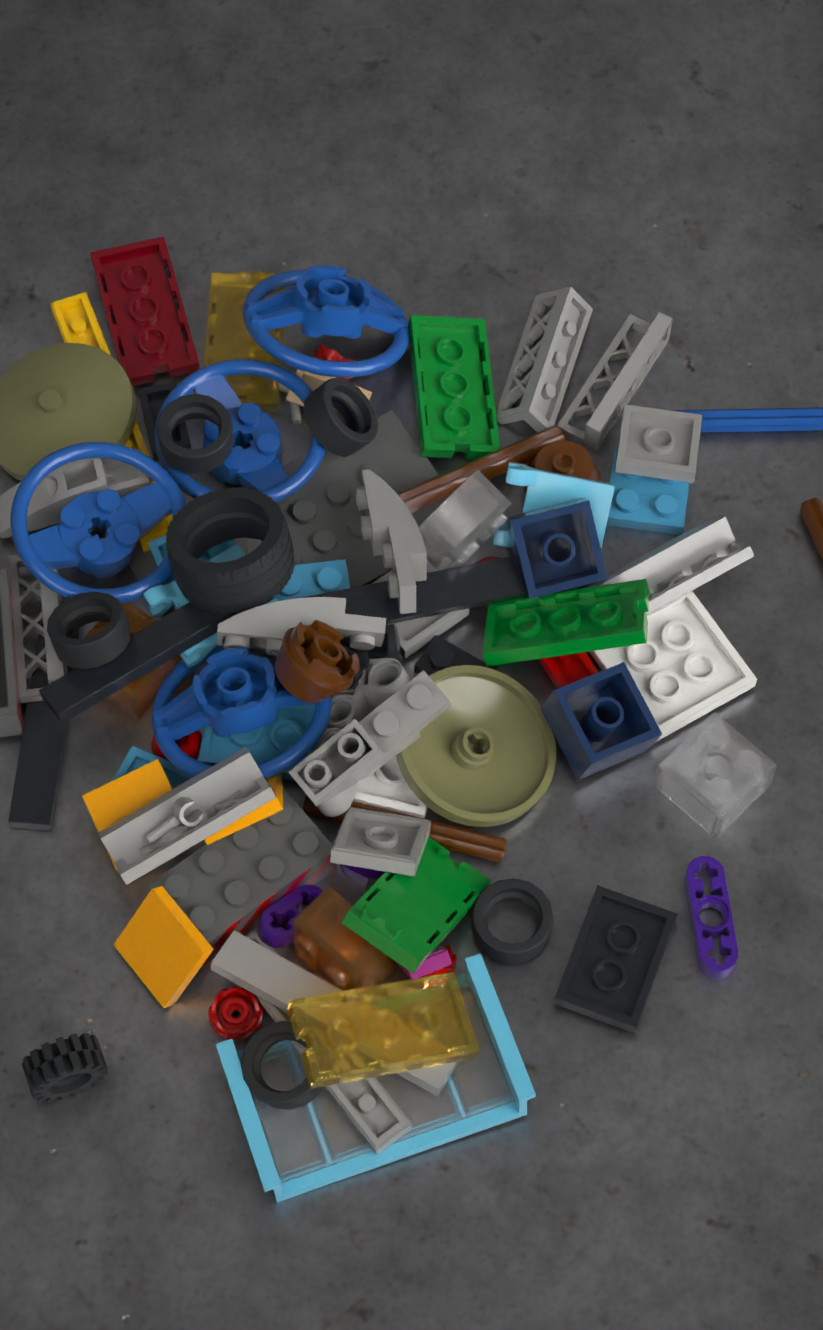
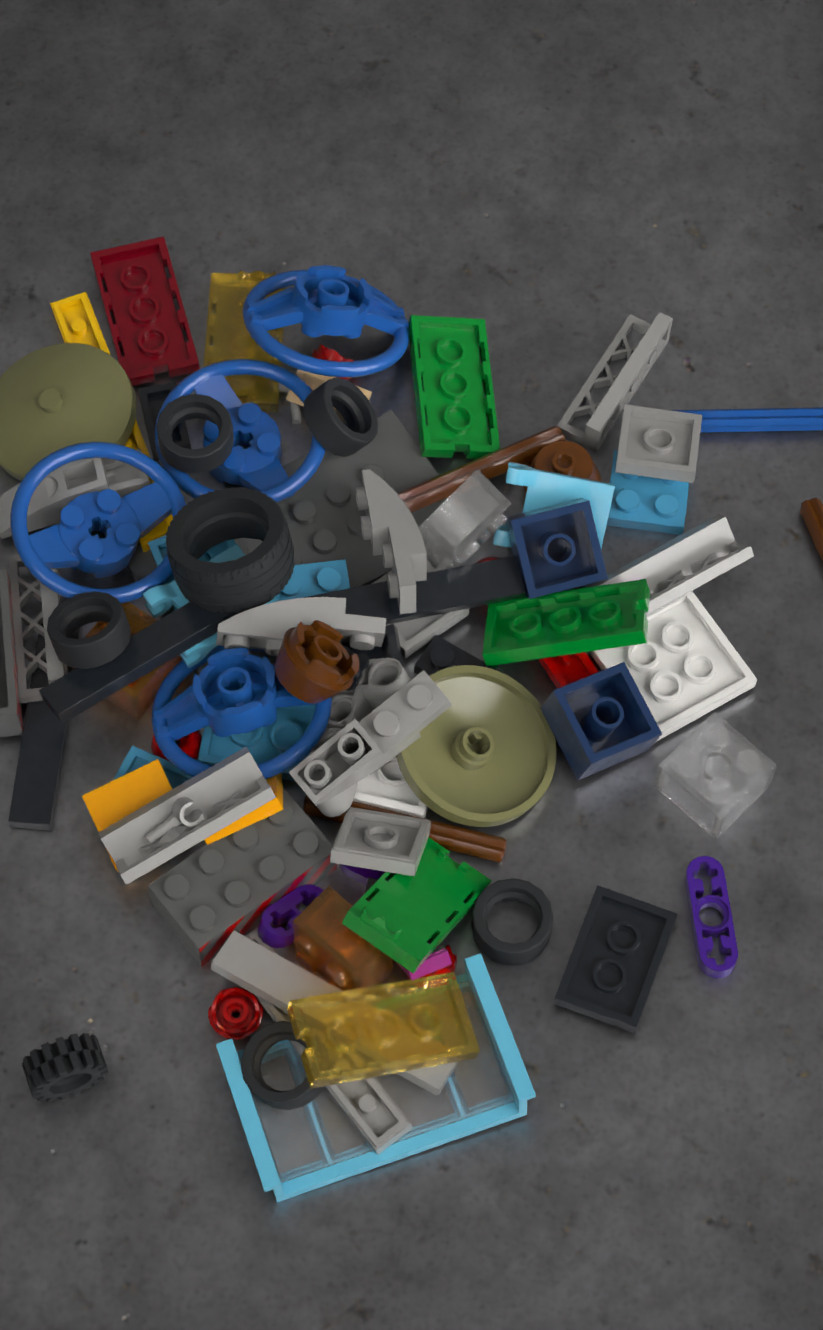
light orange tile [113,886,214,1008] -> none
light grey fence [496,286,593,433] -> none

